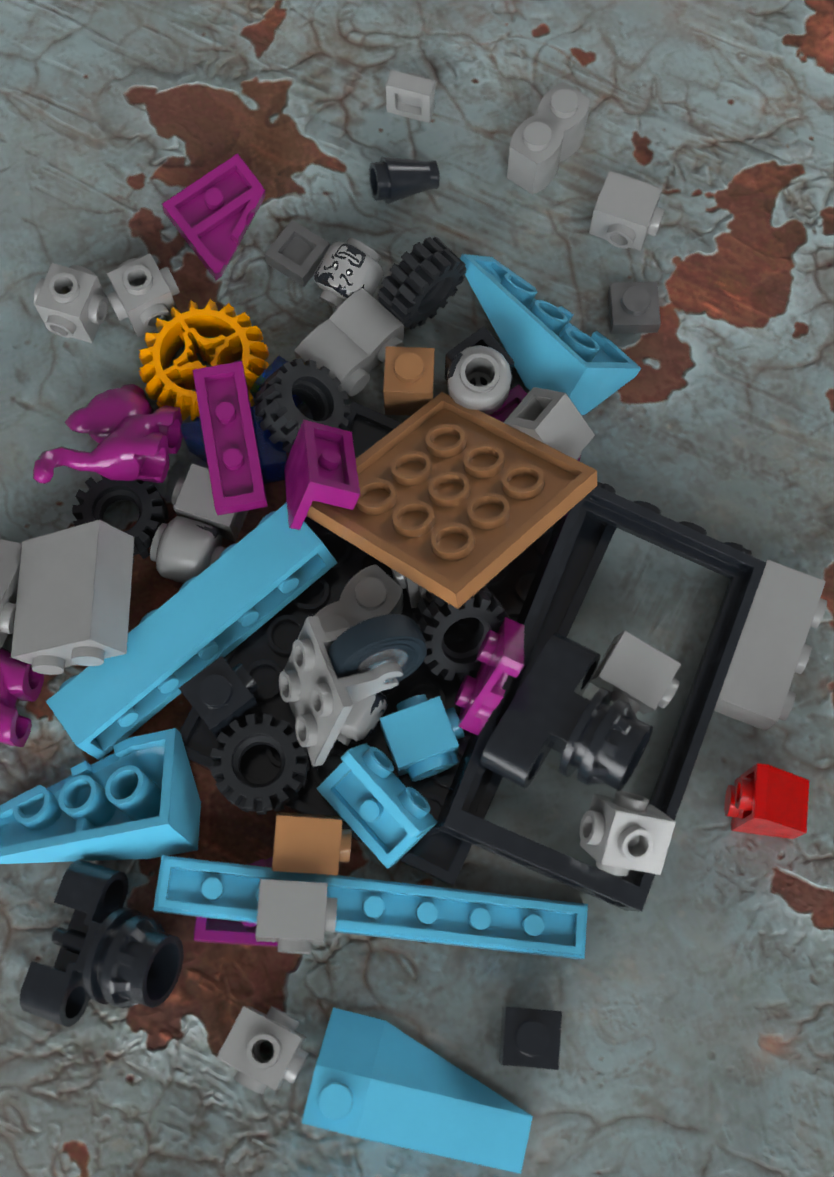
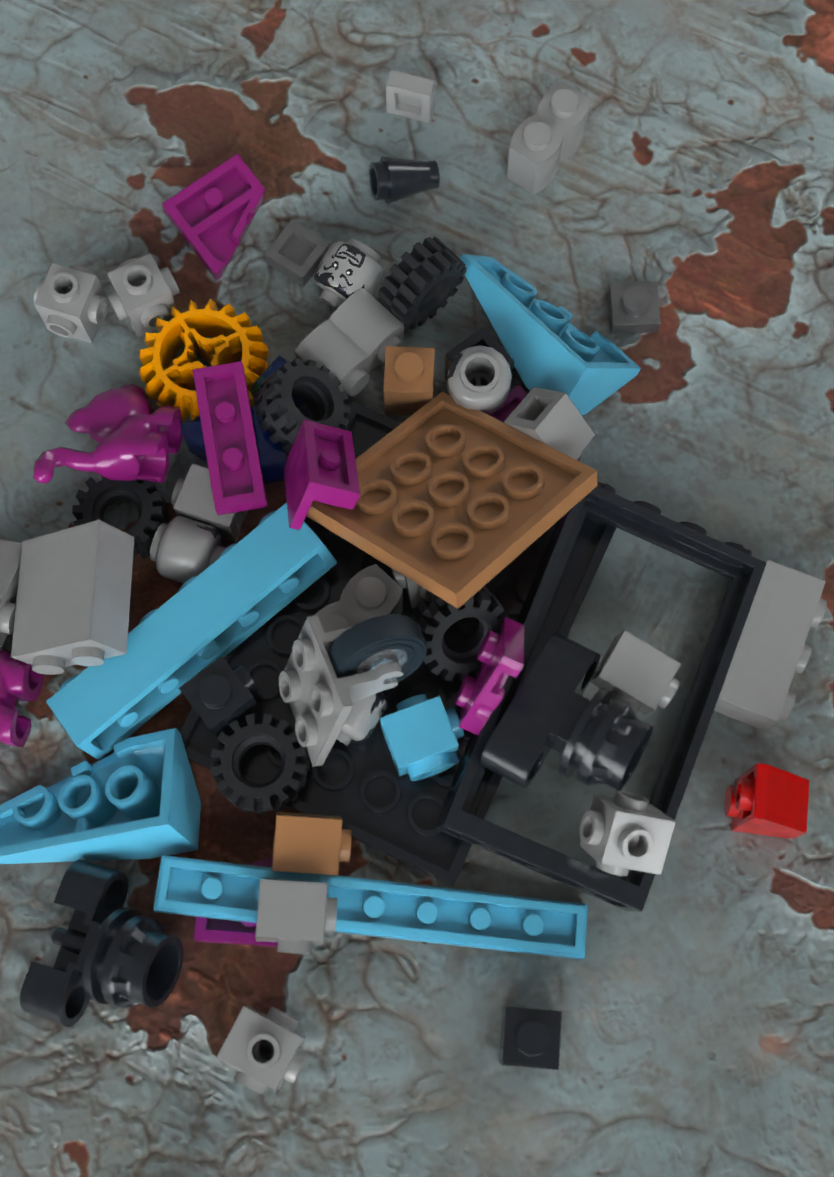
medium azure wedge [301,1007,533,1174] -> none
medium azure bracket [316,743,437,869] -> none
light grey brick [589,171,665,251] -> none

